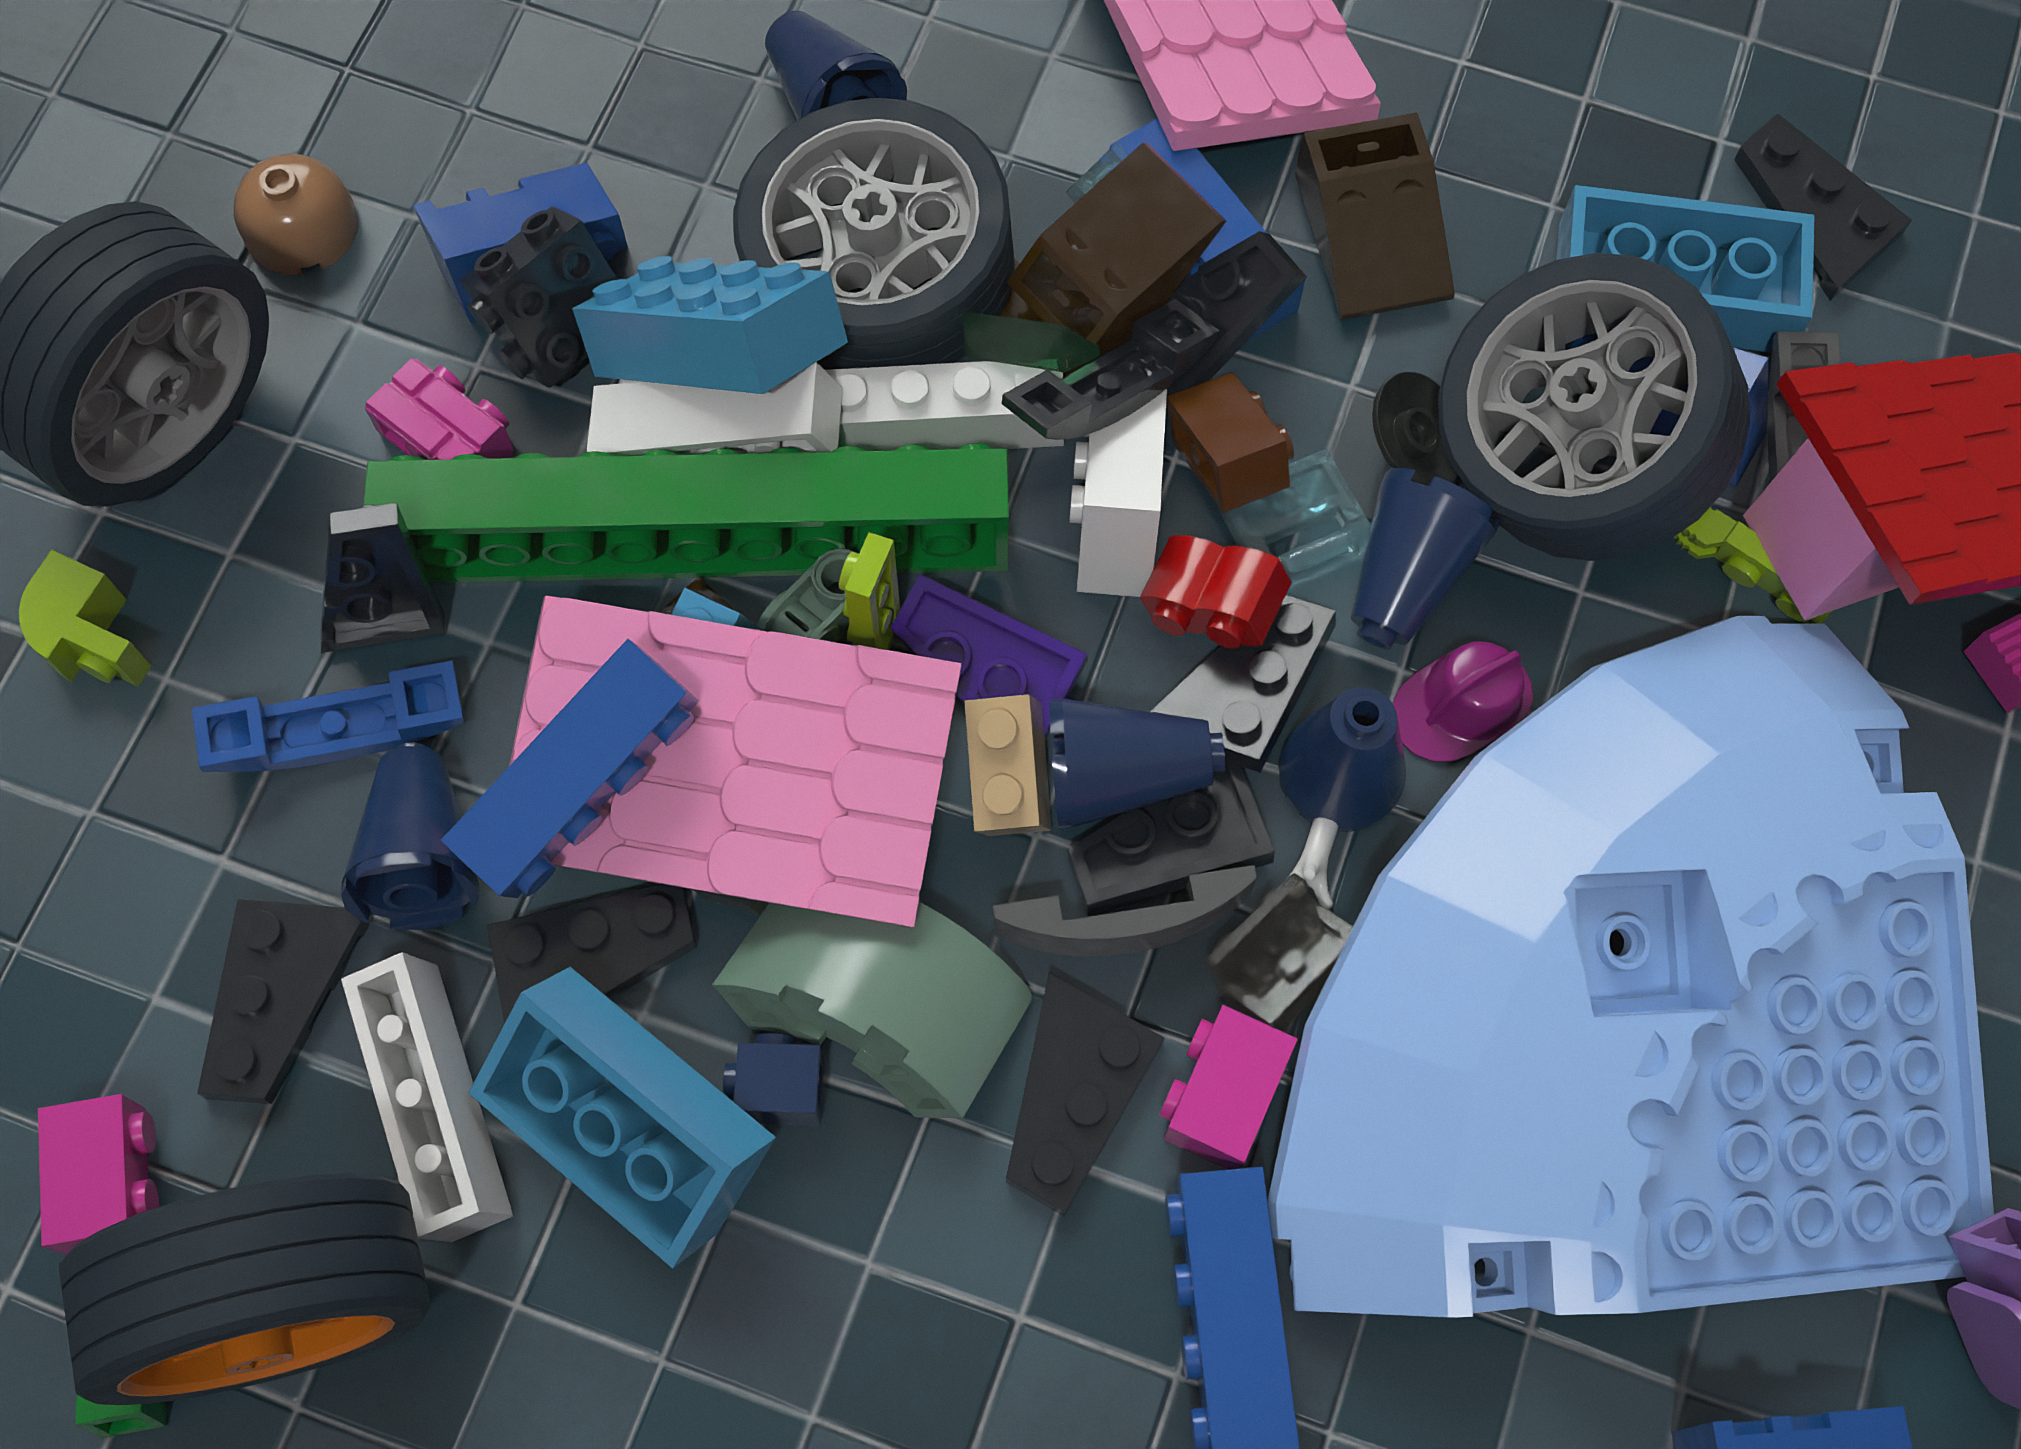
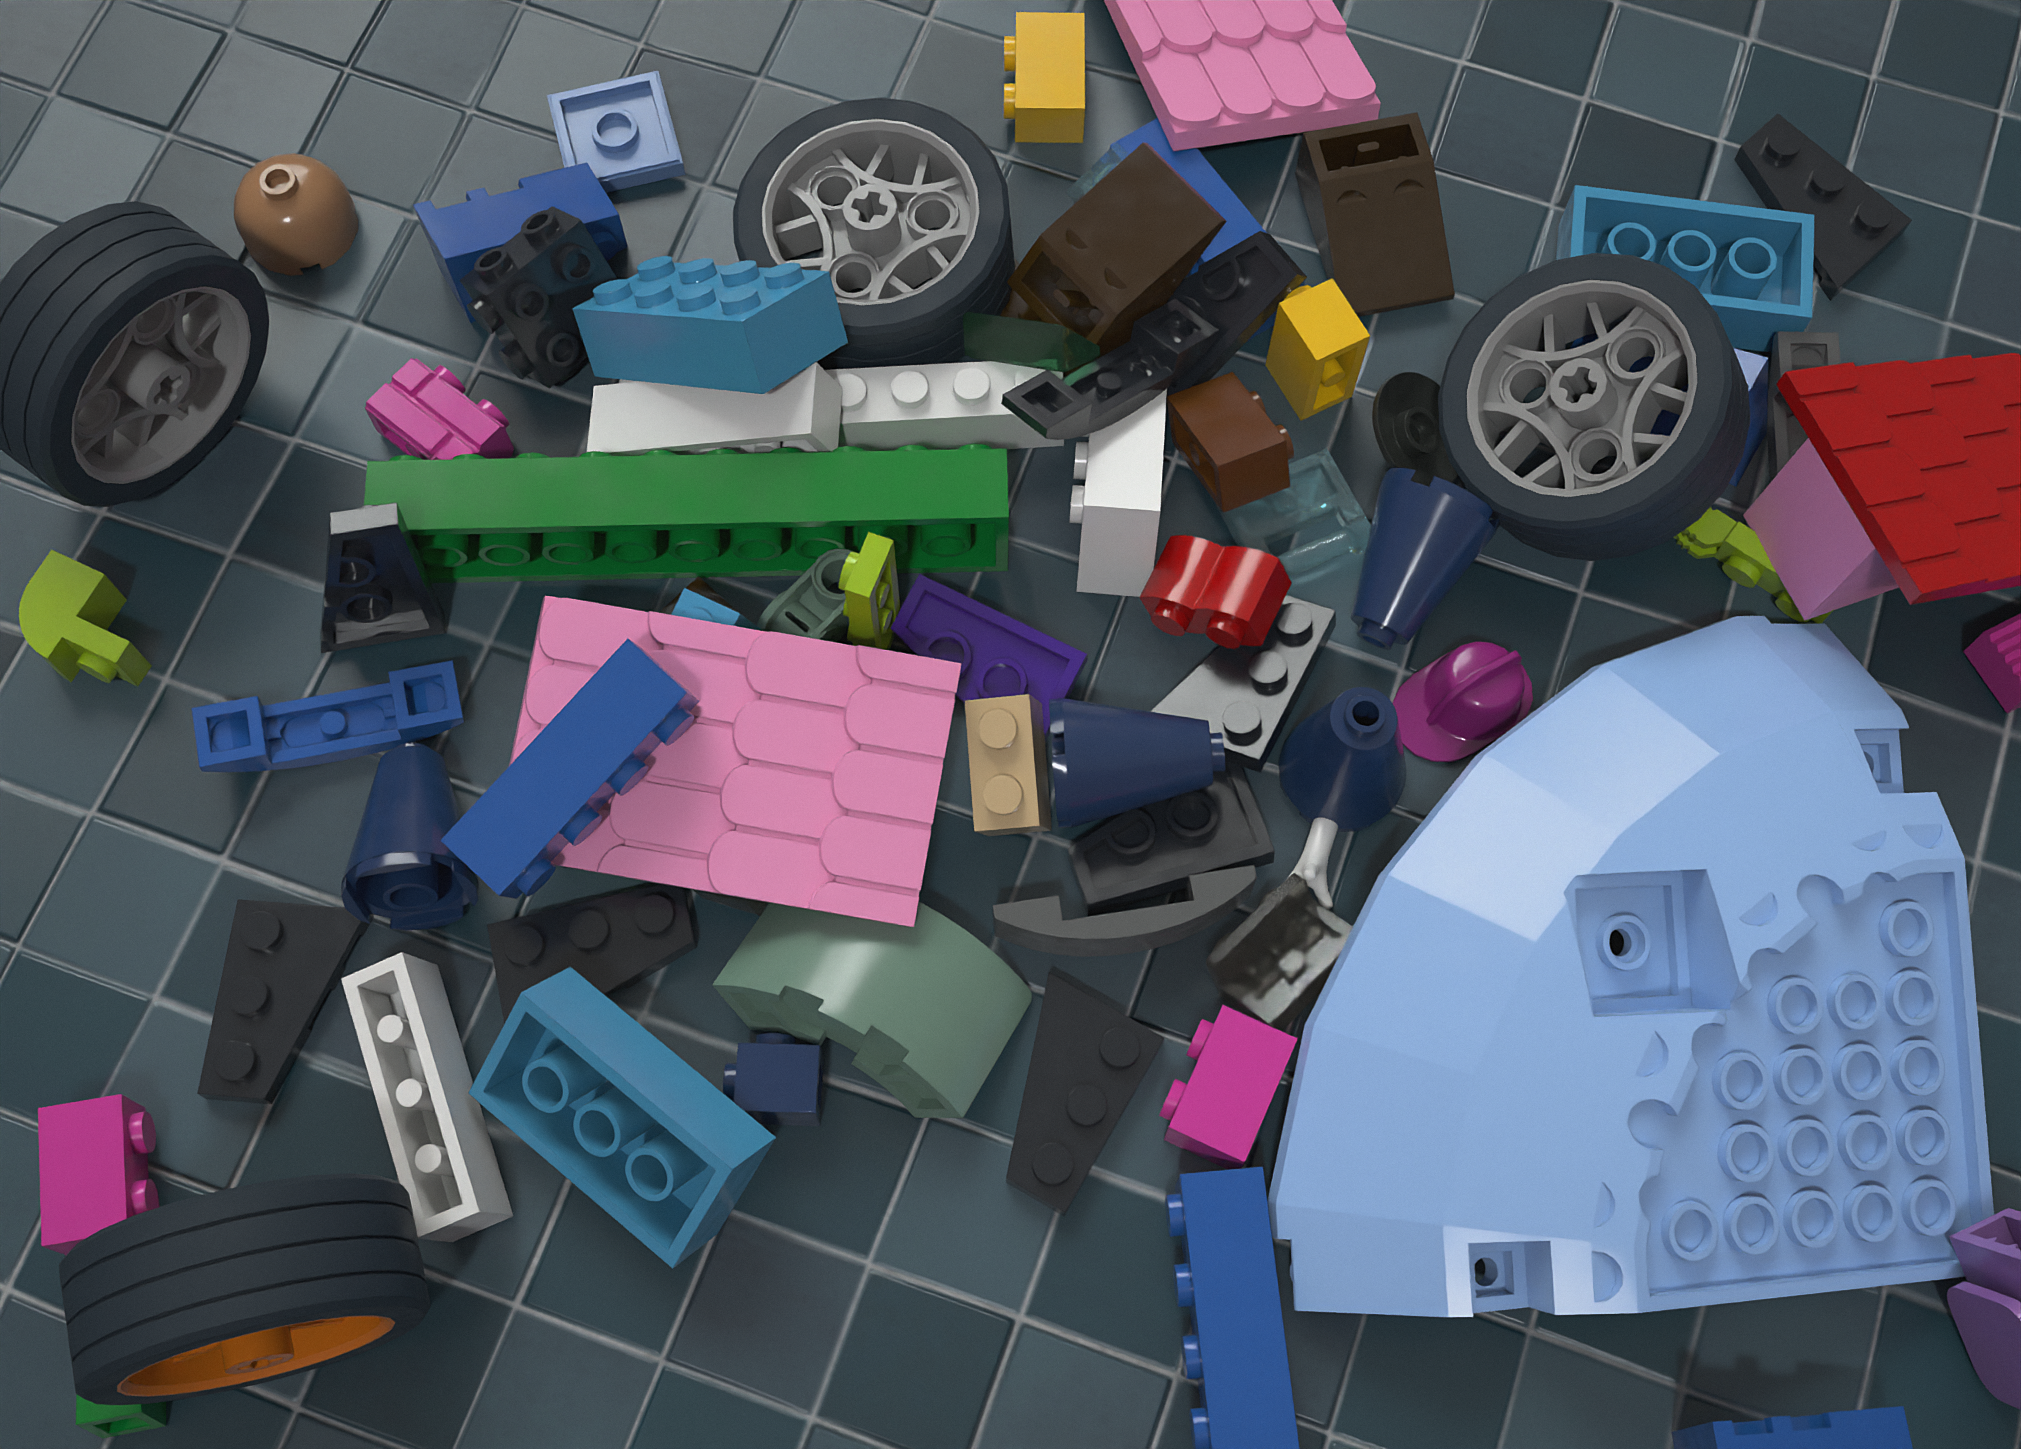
dark blue cone [765,10,908,121] -> none
none -> medium blue tile [547,71,686,193]
none -> yellow brick [1004,12,1085,143]
none -> yellow brick [1265,278,1370,421]

